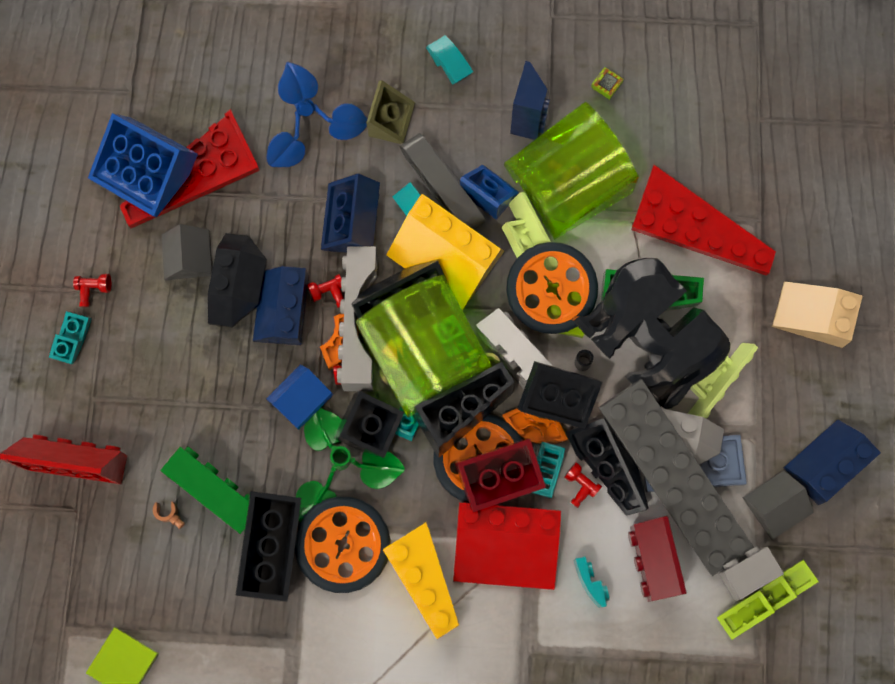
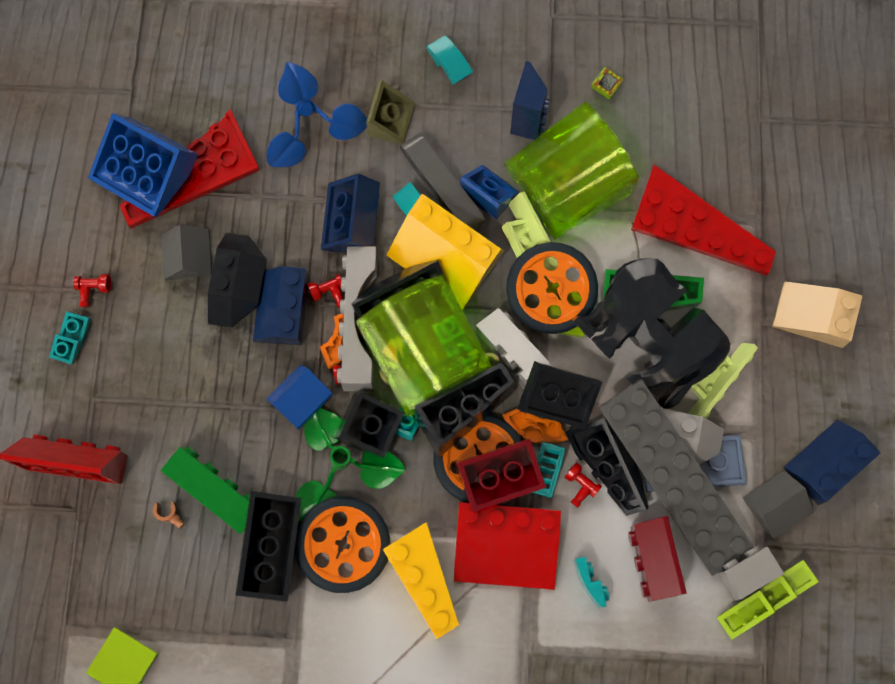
black hinge [574,349,594,371] -> none

